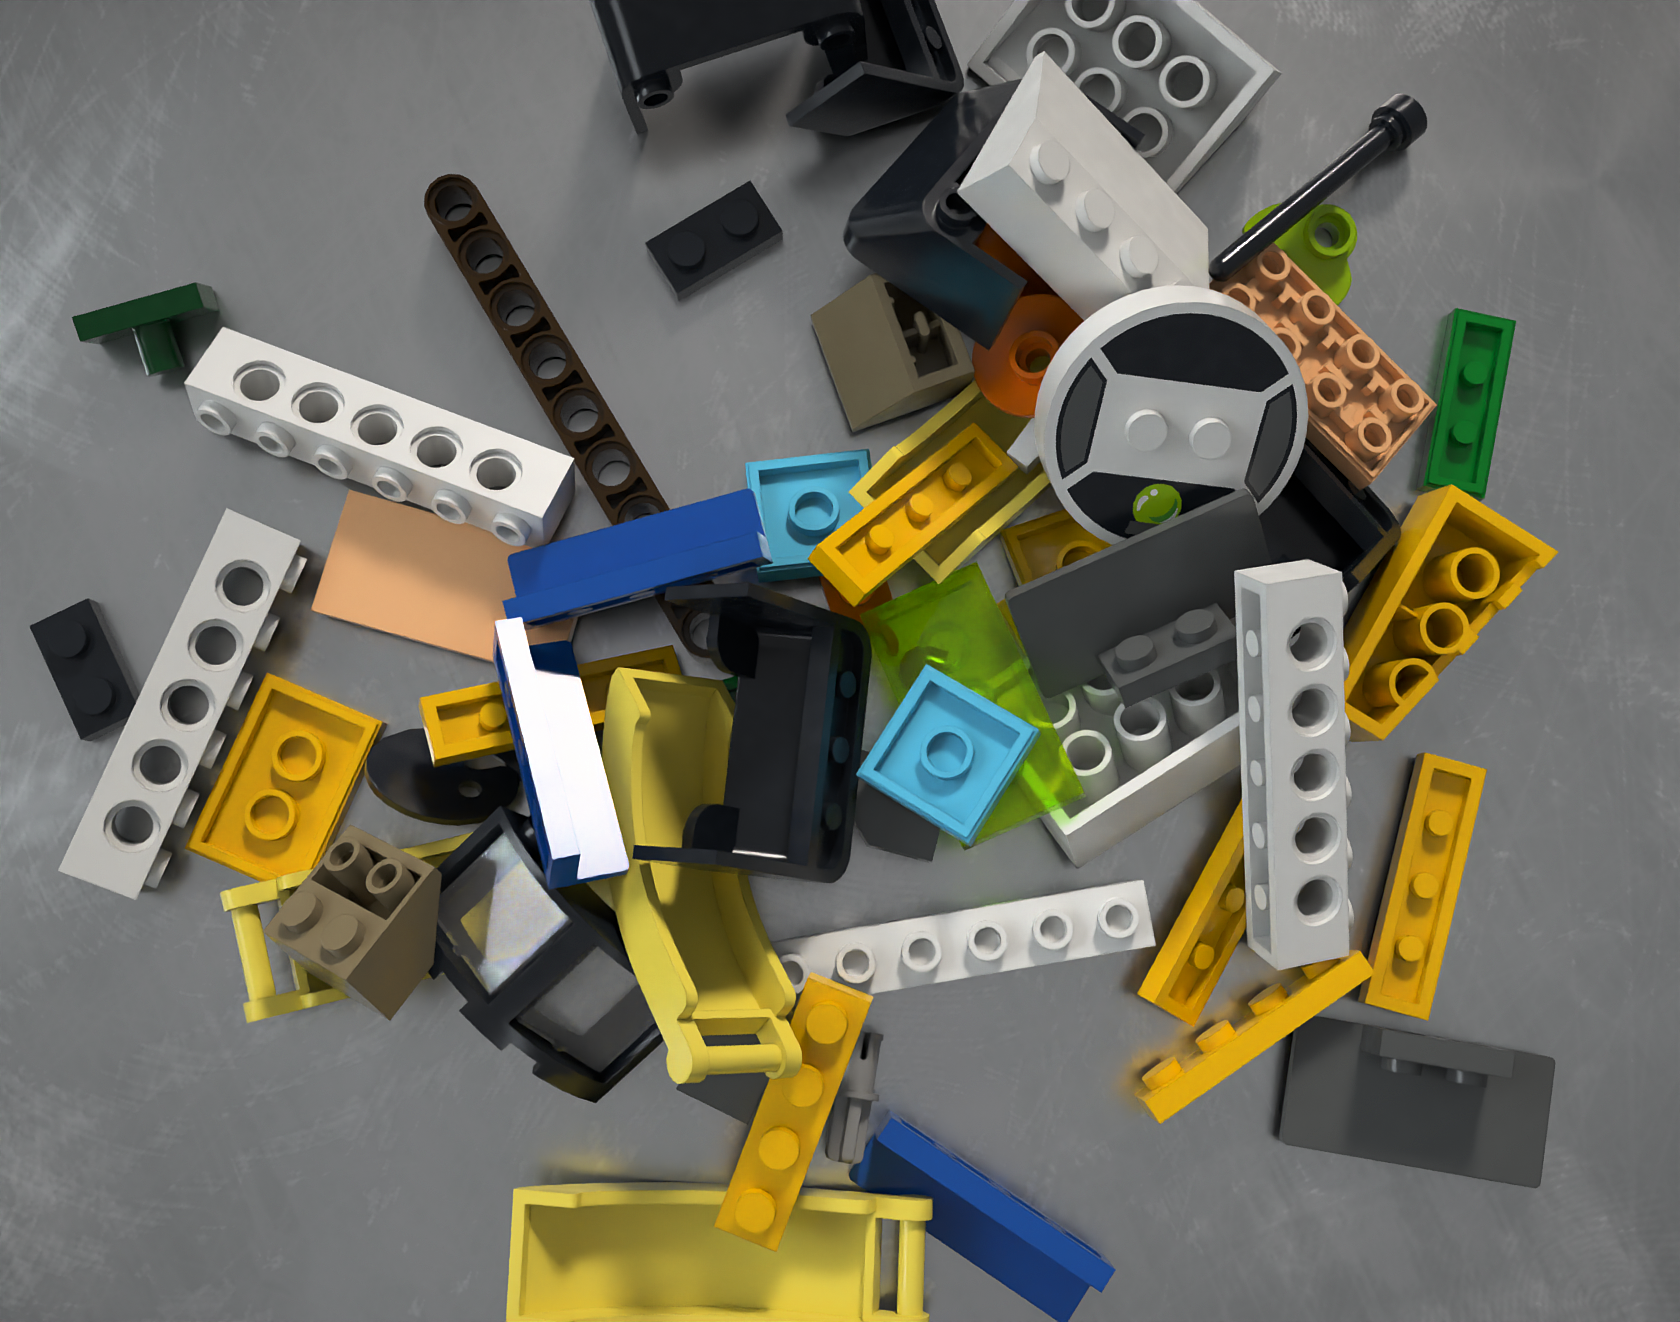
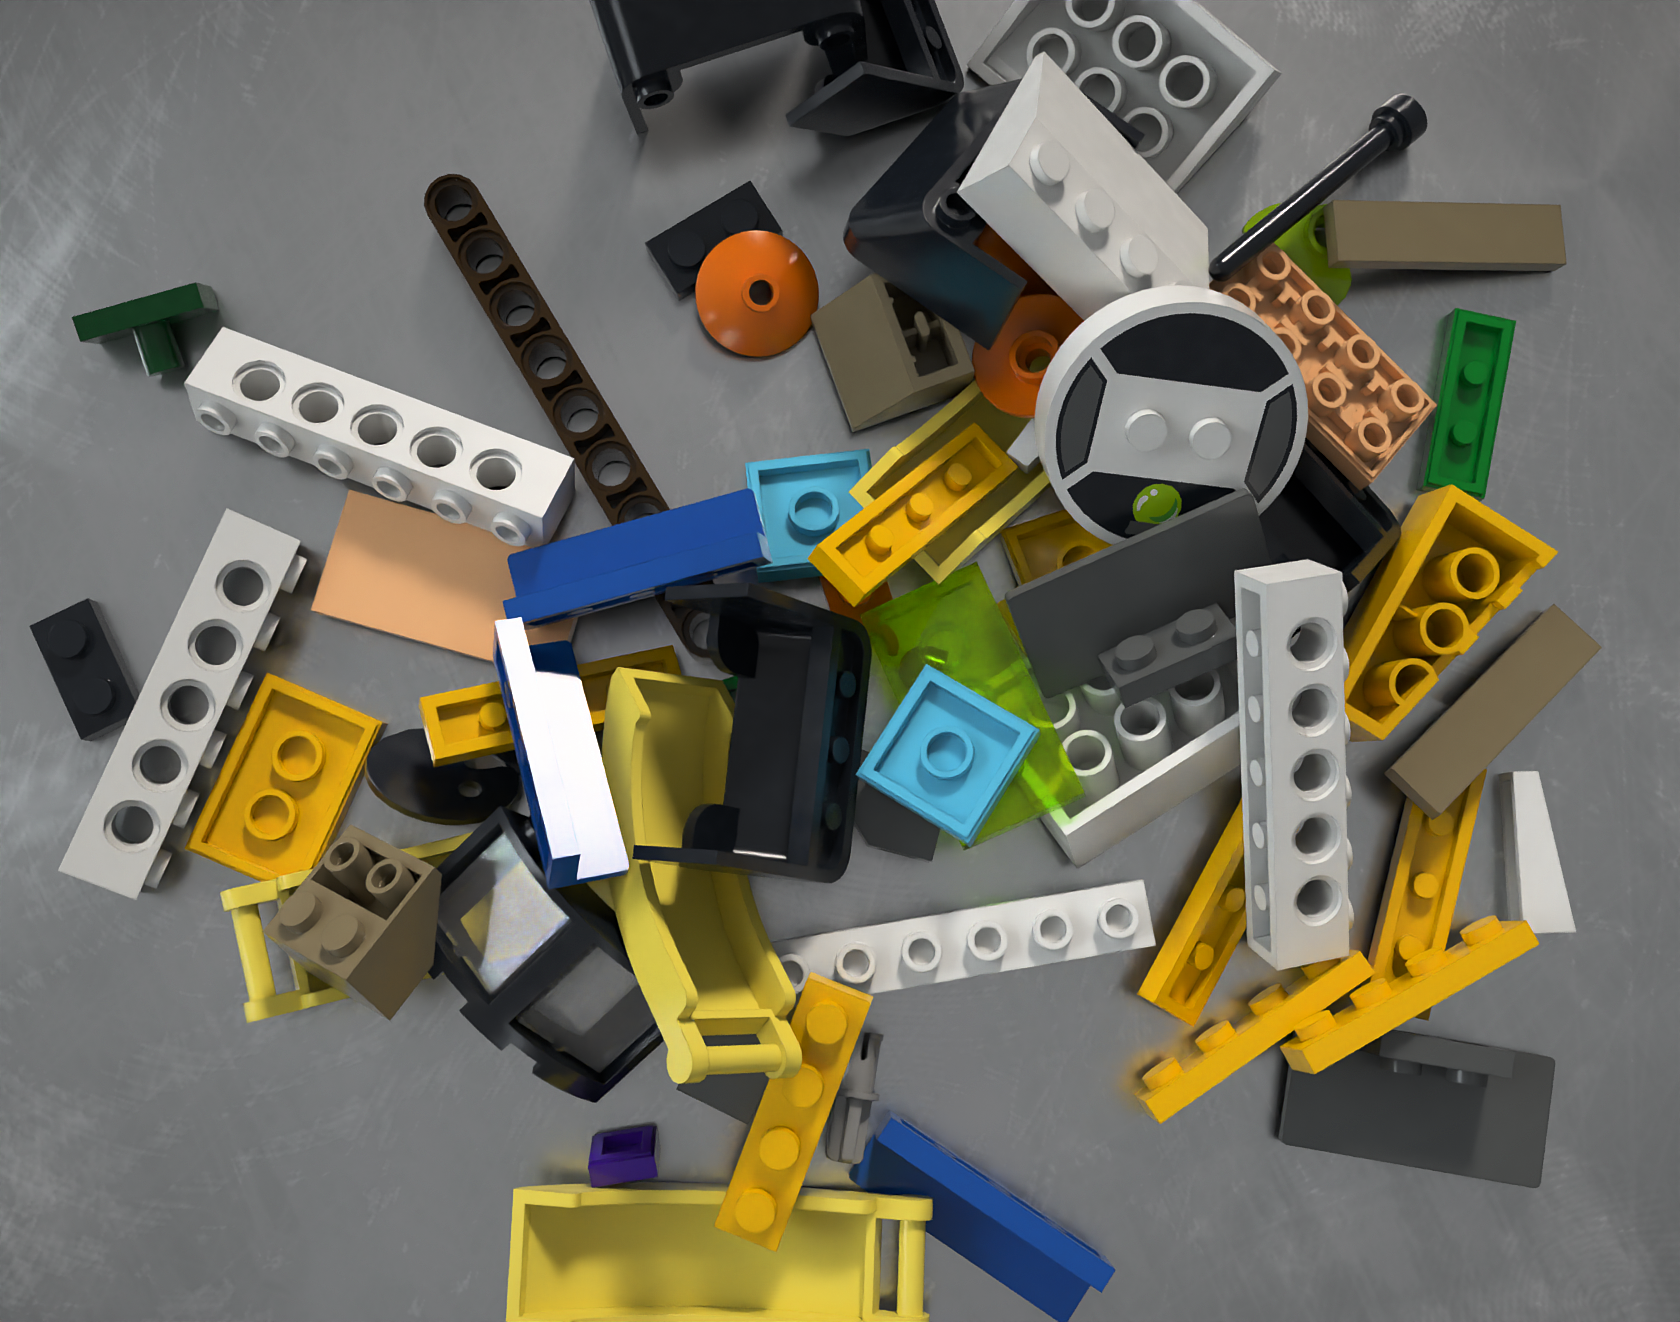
none -> dark purple tile [588,1125,660,1188]
none -> orange dish [695,230,819,357]
none -> yellow plate [1279,915,1539,1074]
none -> dark tan tile [1323,200,1567,271]
none -> dark tan tile [1384,604,1602,820]
none -> white piece [1499,771,1576,933]

